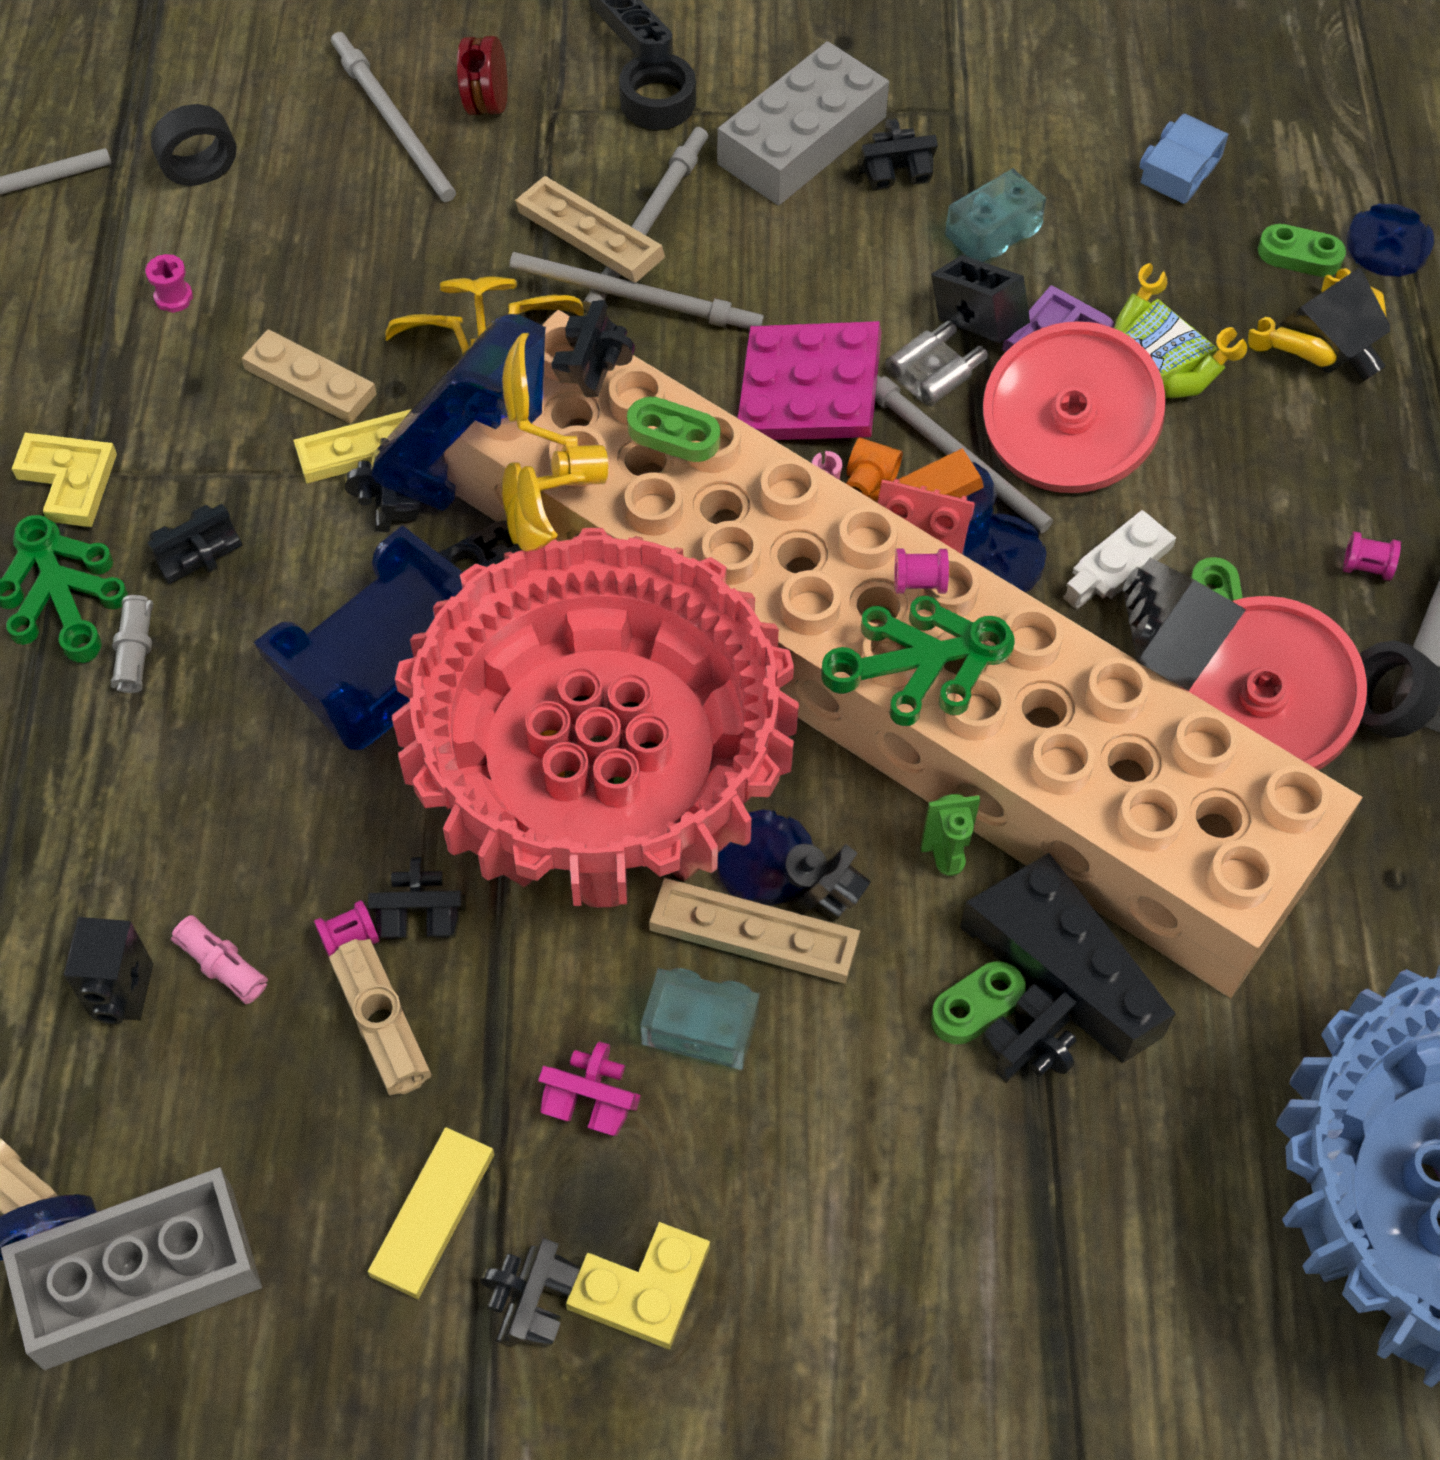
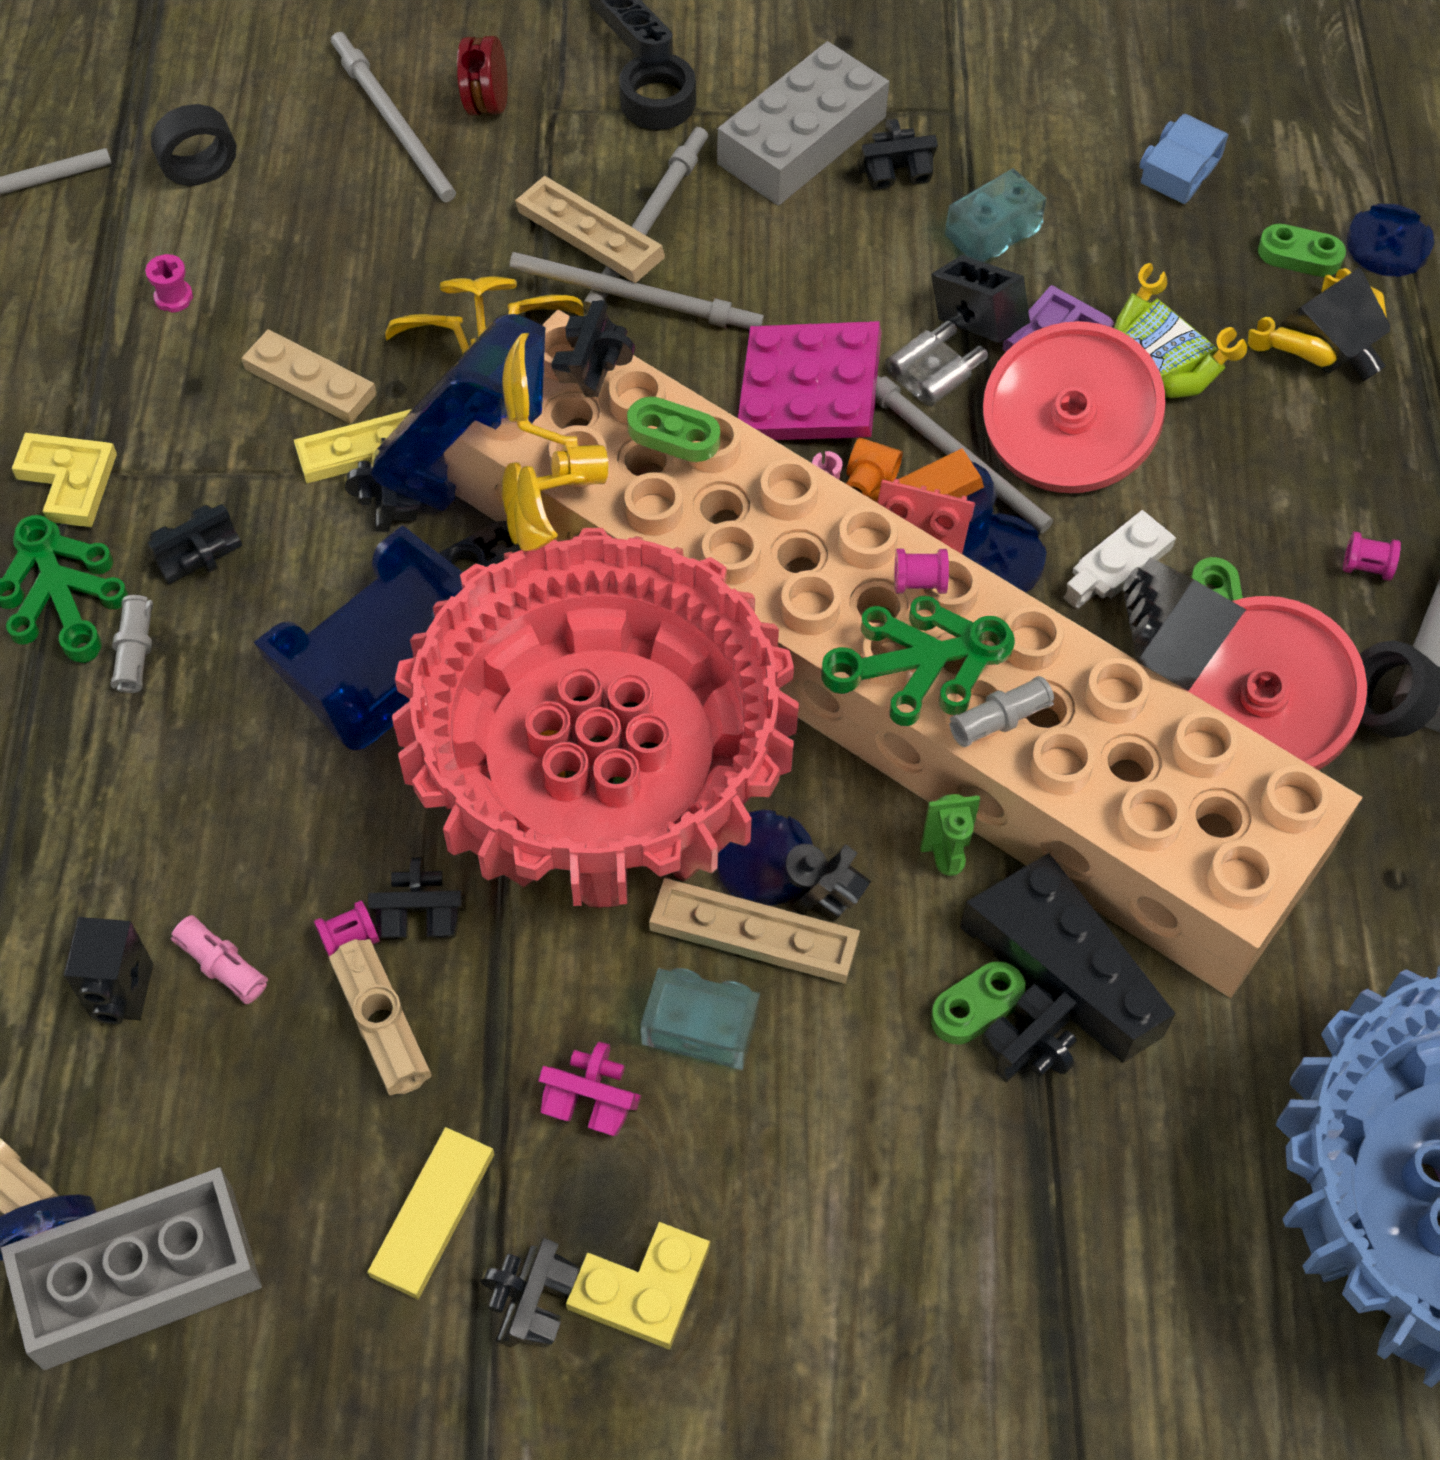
none -> light grey pin [949,676,1054,747]

